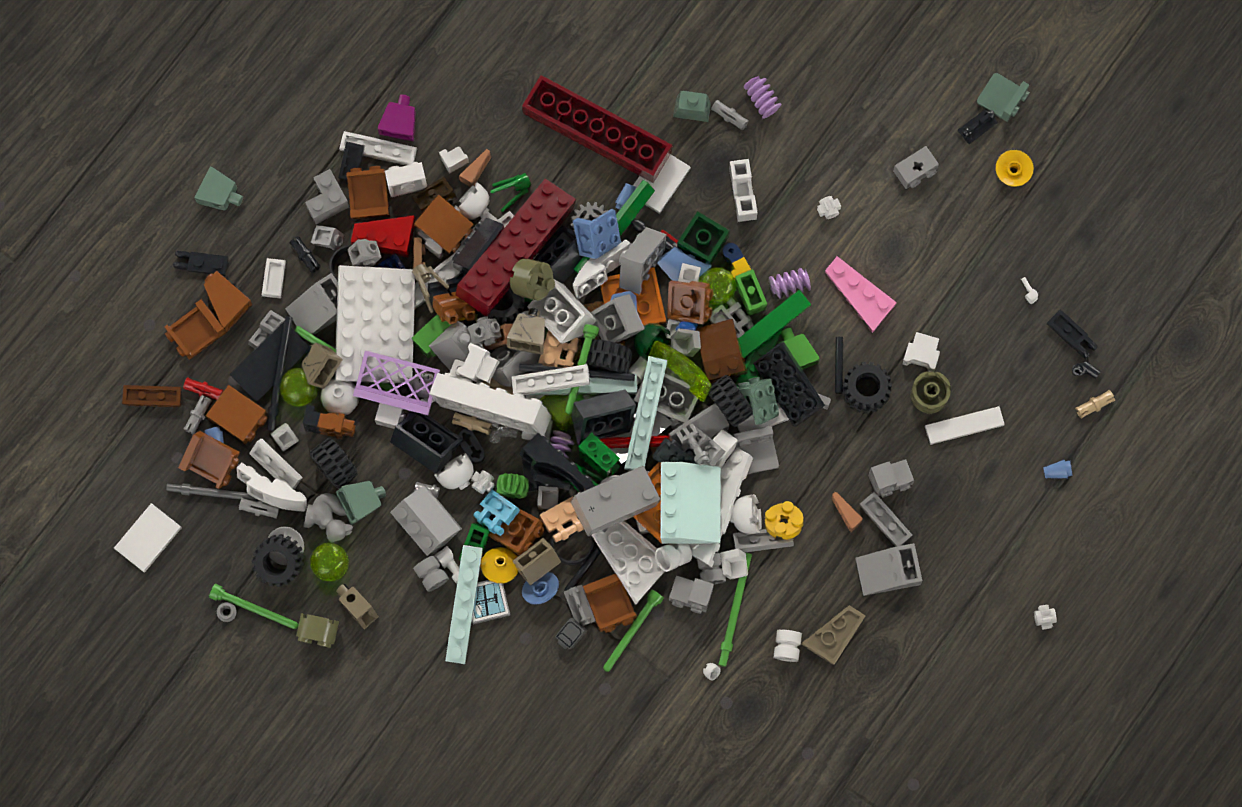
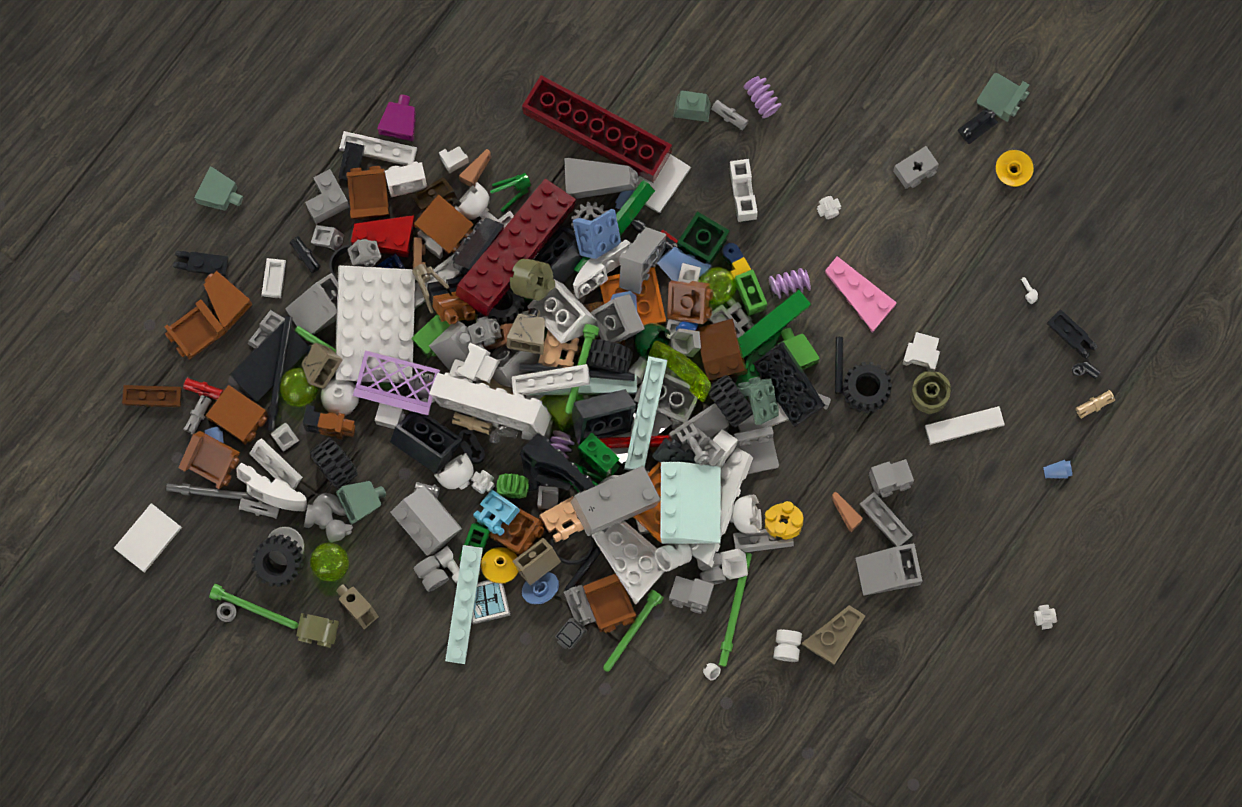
none -> light grey slope [564,158,638,199]

